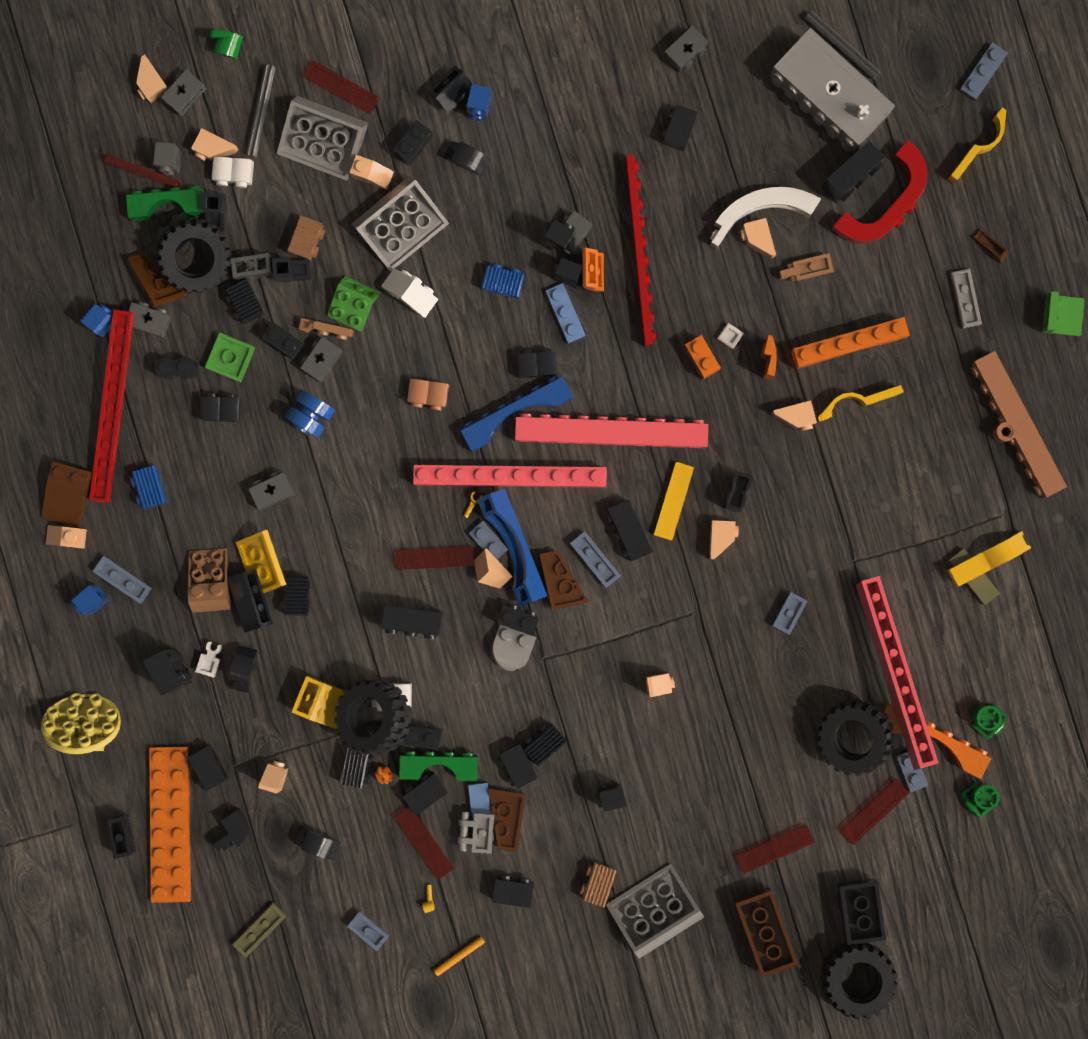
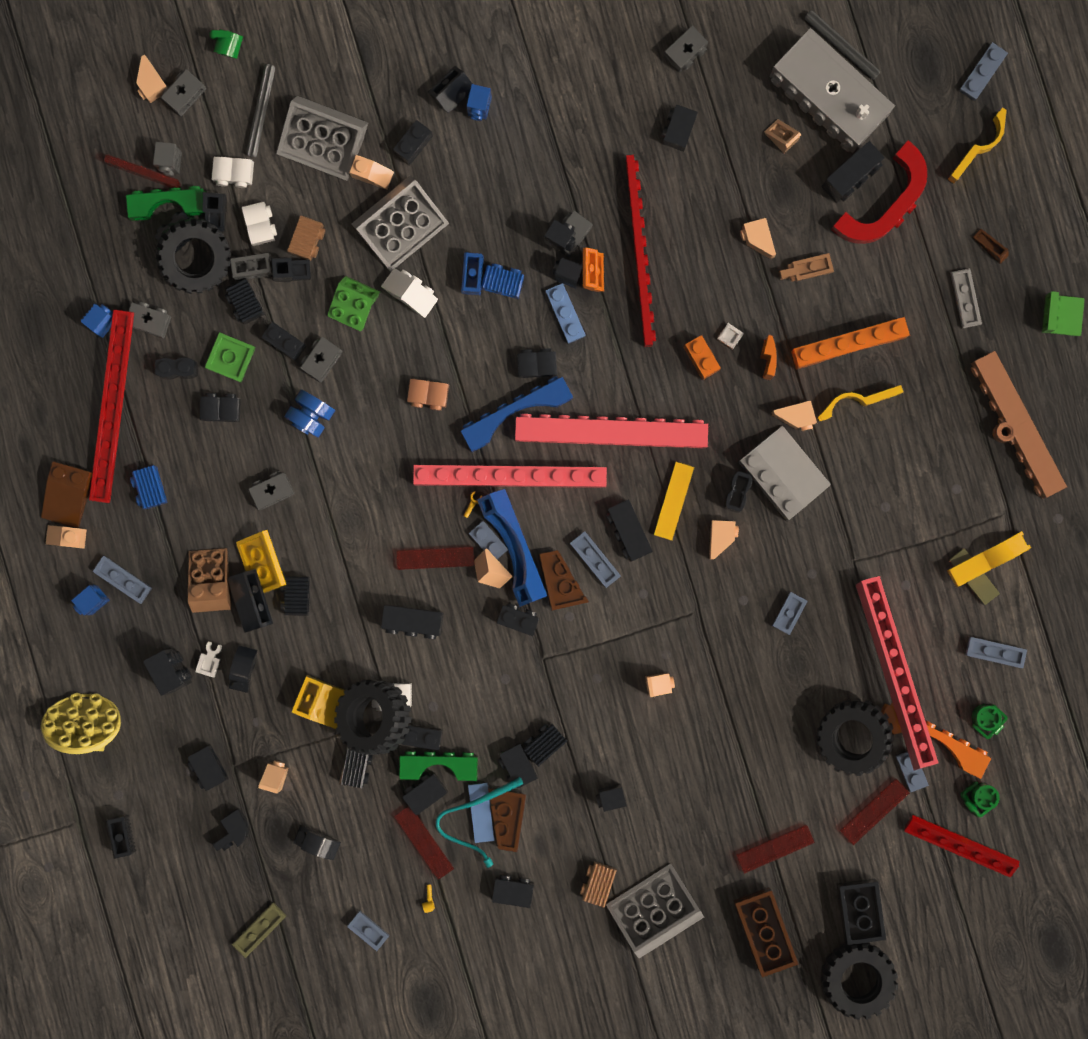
reddish brown wing [126,252,188,308] -> none
orange plate [149,746,191,903] -> none
light nougat slope [191,128,238,161] -> none
medium nougat hinge [299,318,354,340] -> none
clear red tile [304,60,379,115] -> none
orange plate [375,764,393,784] -> none
light orange bar [434,936,485,976] -> none
black brick [443,141,491,176] -> none
light grey plate [457,811,494,854] -> none
light grey slope [492,625,536,671] -> none
white arch [710,187,821,250] -> none
none -> white brick [242,202,277,246]
none -> teal piece [435,777,523,868]
none -> blue brick [461,253,484,295]
none -> light grey slope [738,426,831,521]
none -> light nougat slope [764,119,801,153]
none -> red plate [904,815,1020,878]
none -> sand blue plate [965,637,1027,668]

